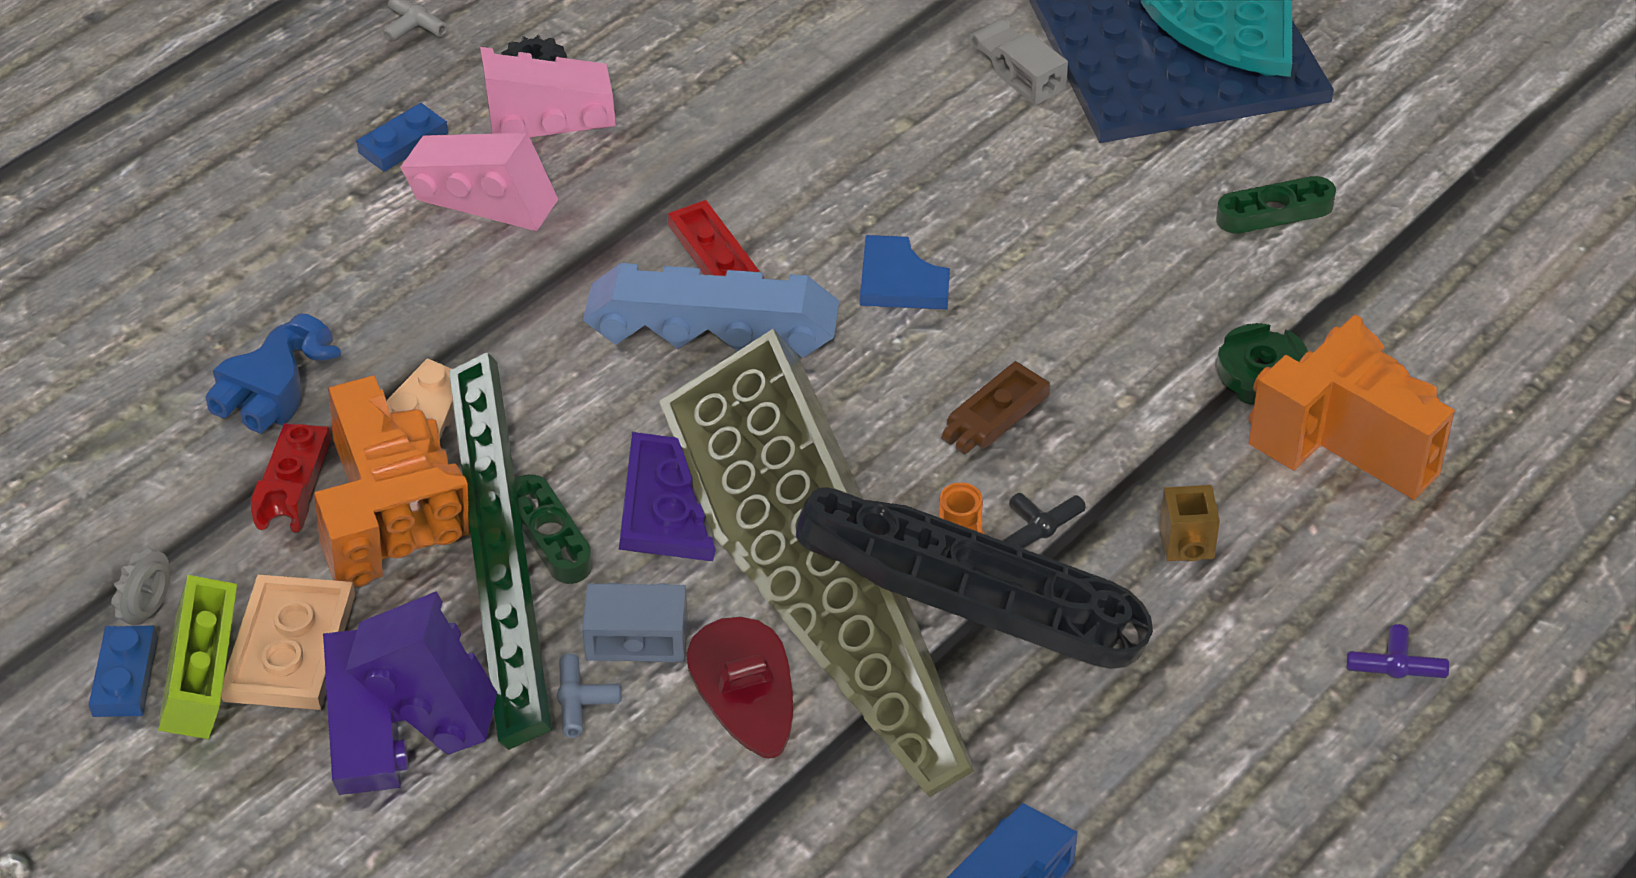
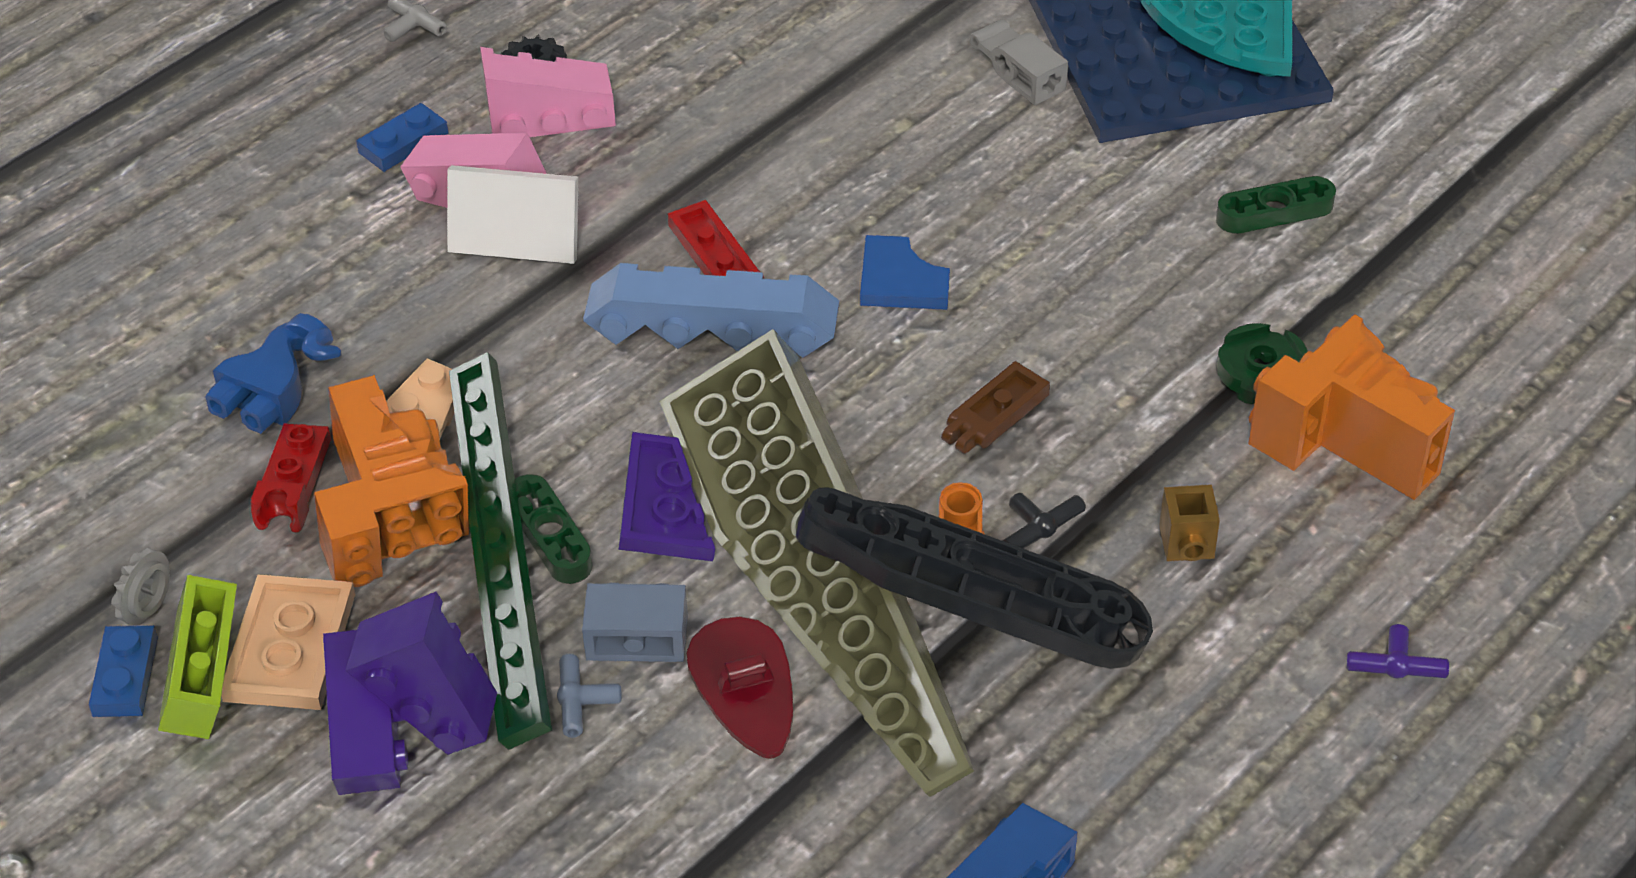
none -> white tile [447,165,578,264]

